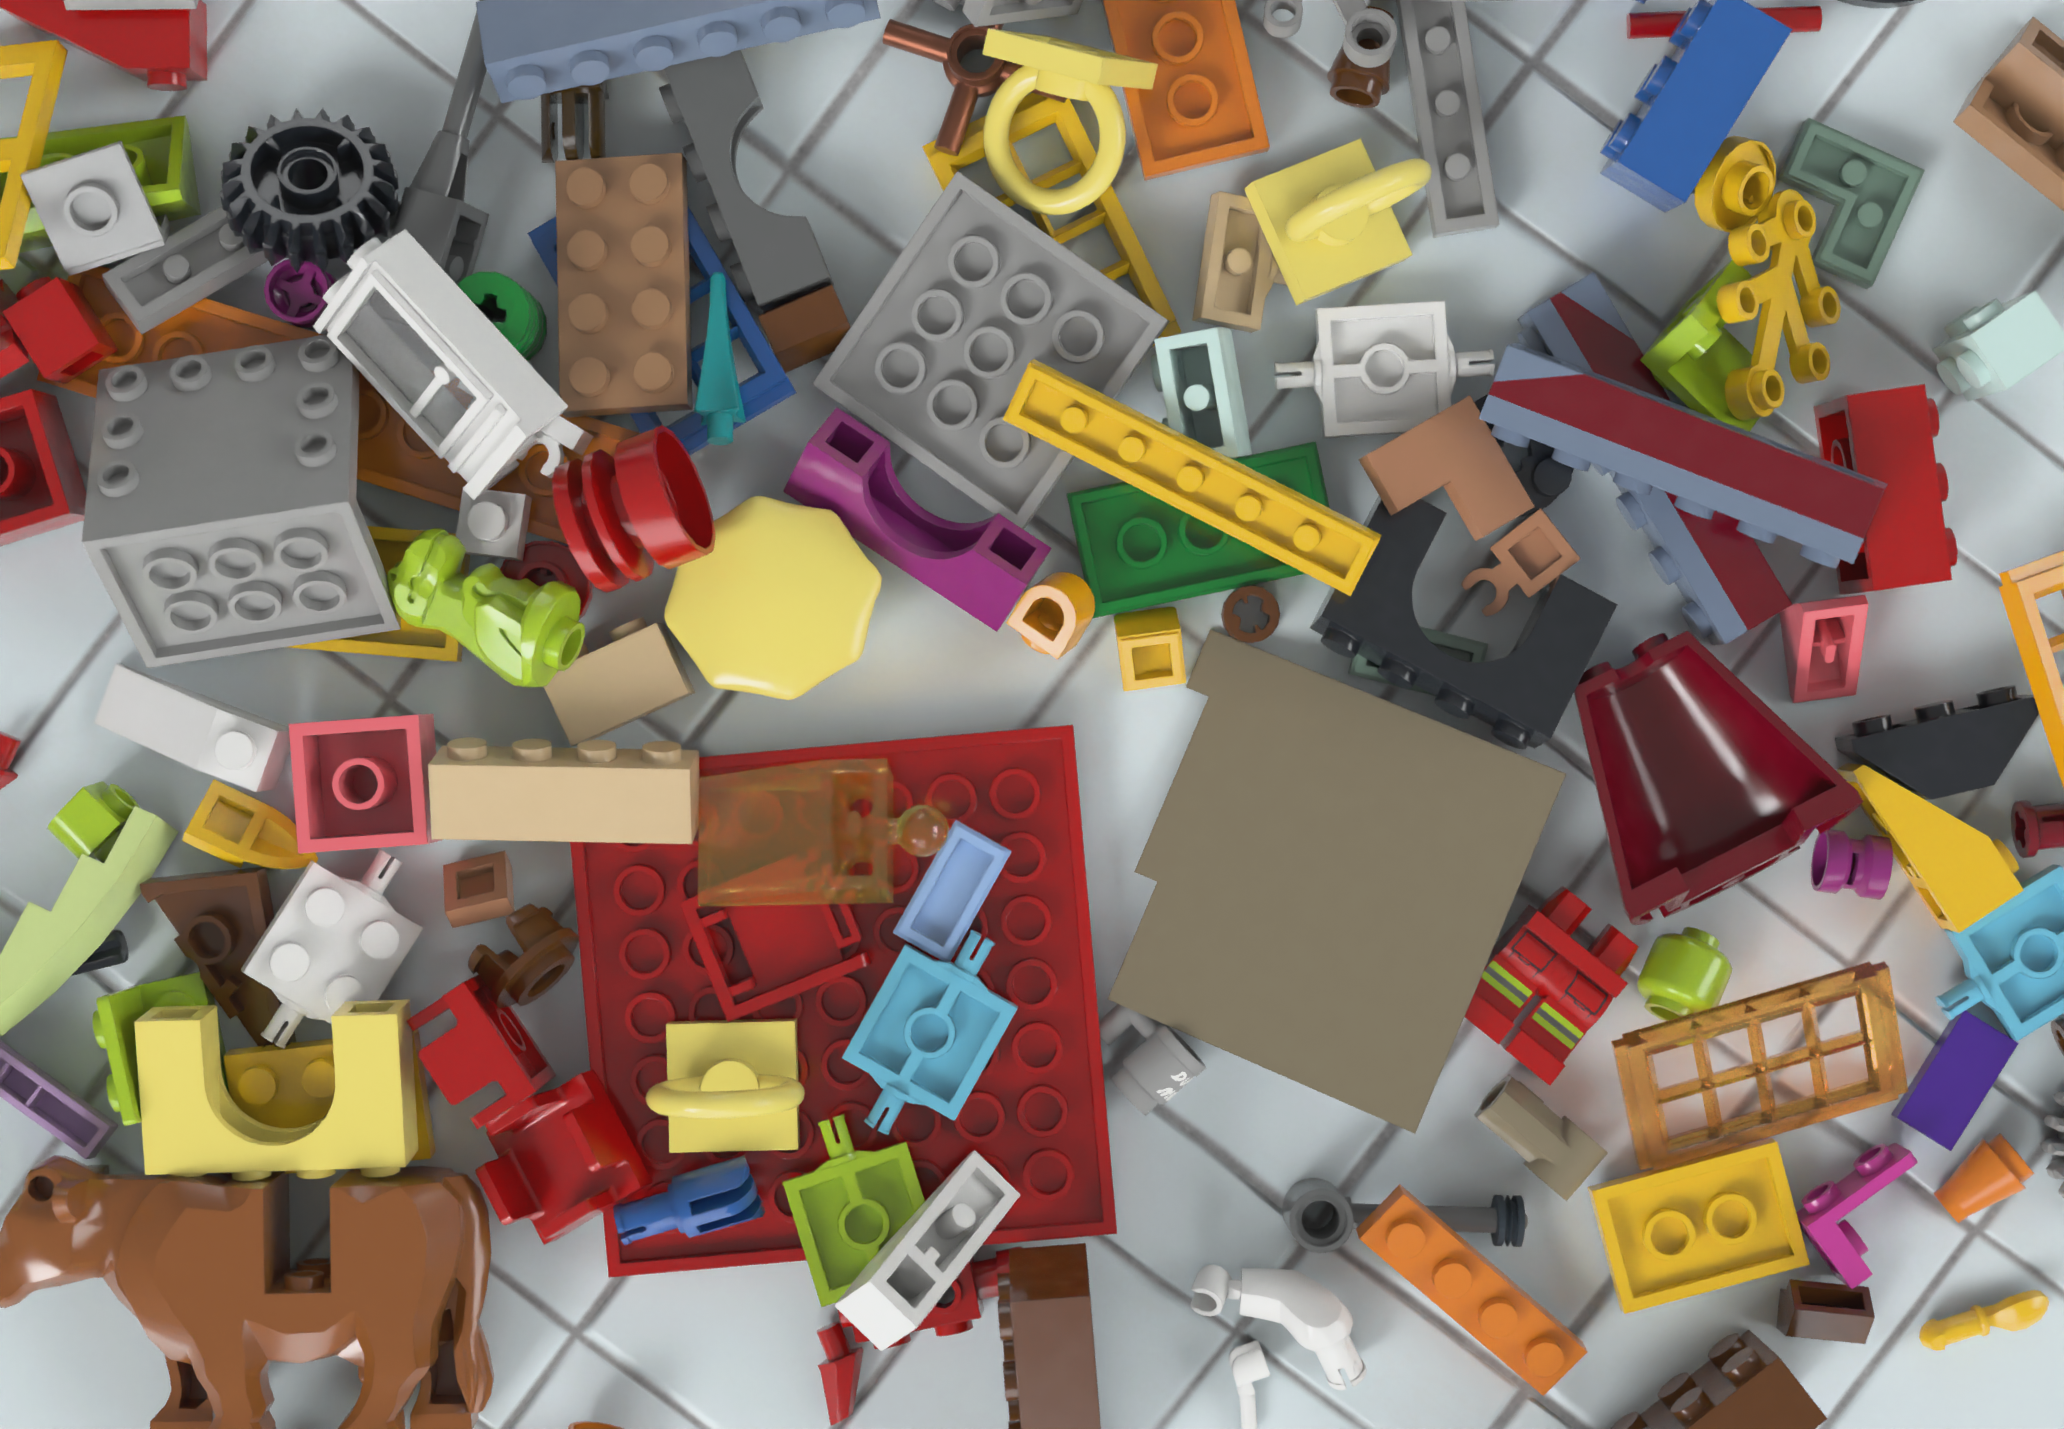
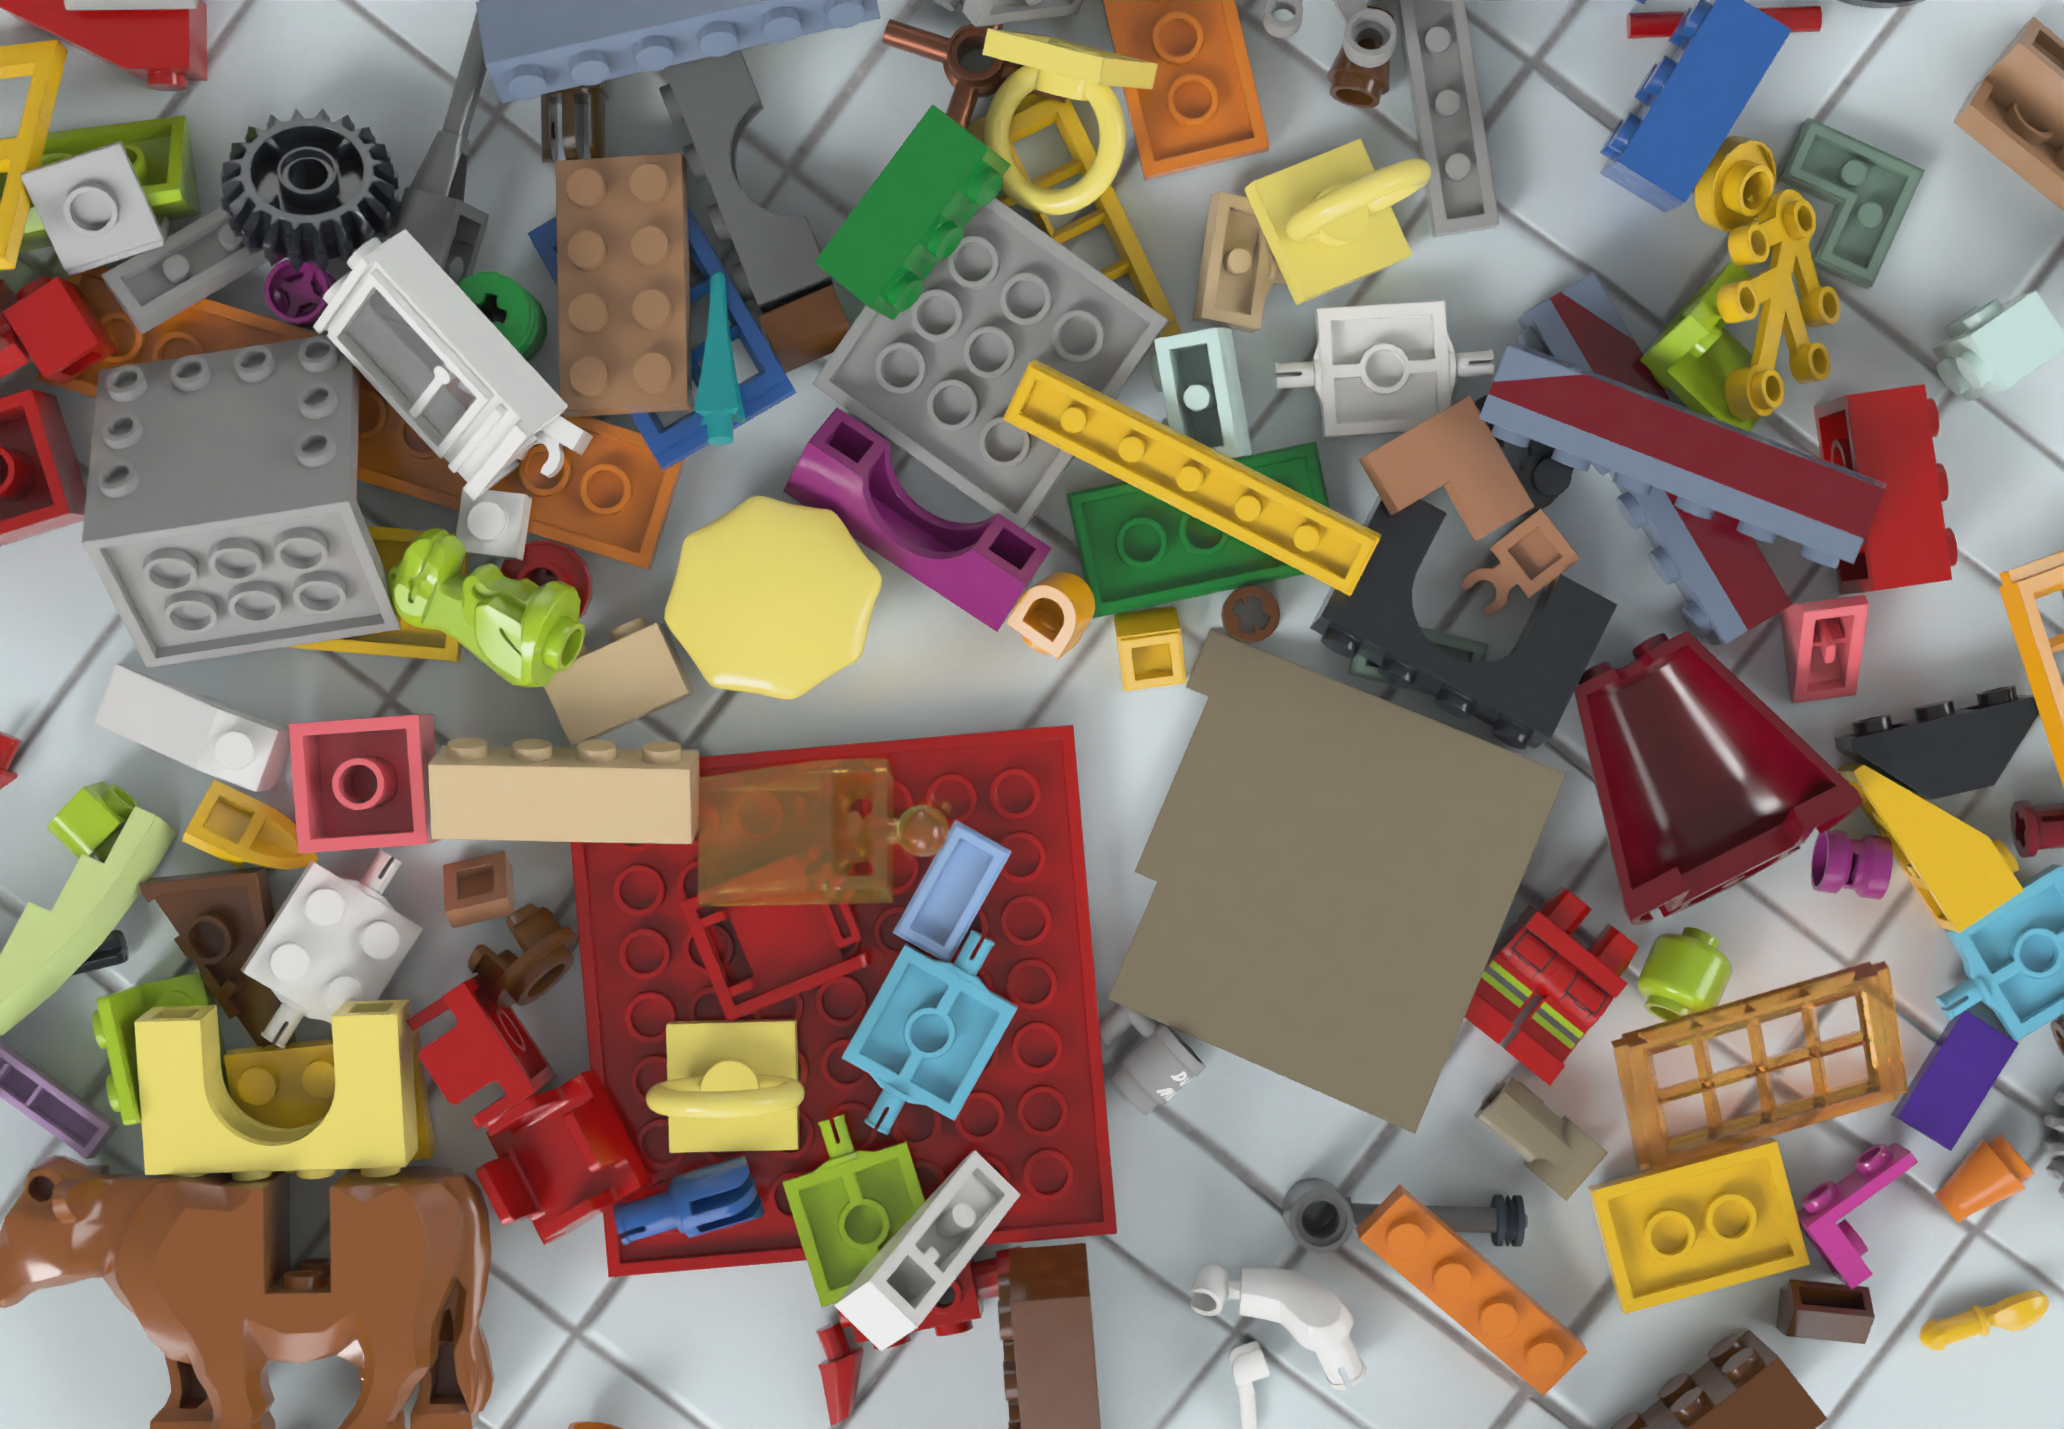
red wheel [552,425,716,593] -> none
none -> green brick [814,104,1011,321]

